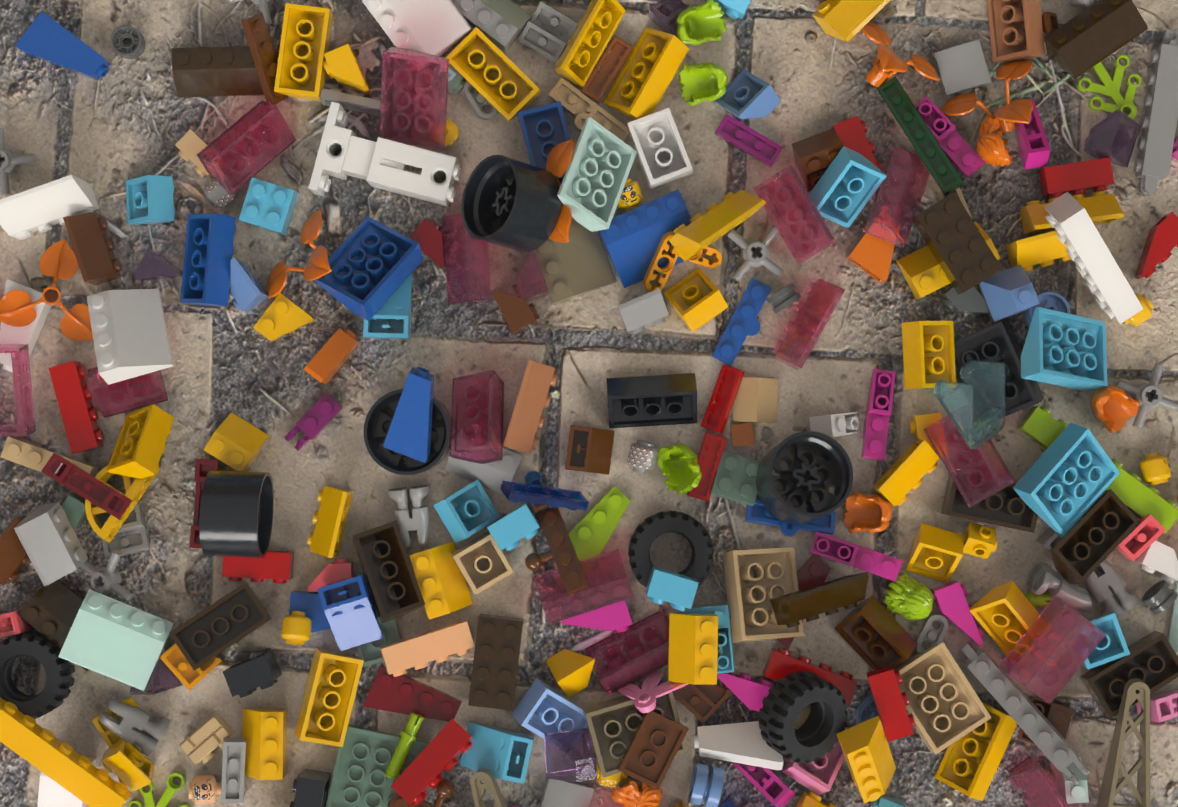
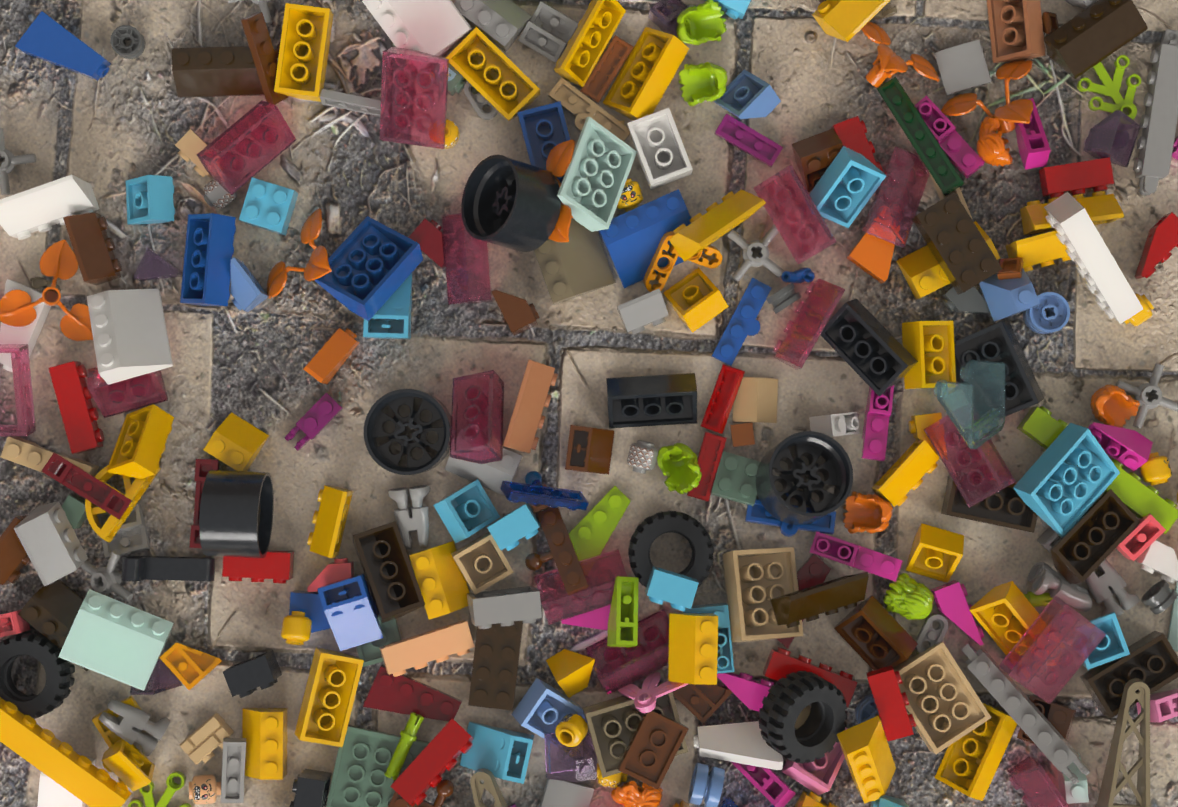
dark brown brick [169,582,272,670] -> none
yellow wing [253,293,315,341] -> none
white brick [308,102,462,207] -> none
yellow slope [323,44,371,95] -> none
blue slope [383,367,434,463] -> none
clear pink slope [512,250,548,302] -> none
yellow brick [963,522,998,559] -> none
medium azure slope [1021,307,1108,392] -> none
none -> black beam [122,556,215,581]
none -> light grey slope [467,586,542,629]
none -> yellow head [555,713,588,747]
none -> lime slope [607,576,639,647]
none -> blue arm [781,267,815,284]
none -> black slope [819,298,918,397]
none -> dark orange tile [997,257,1023,280]
none -> dark pink slope [1087,422,1153,471]

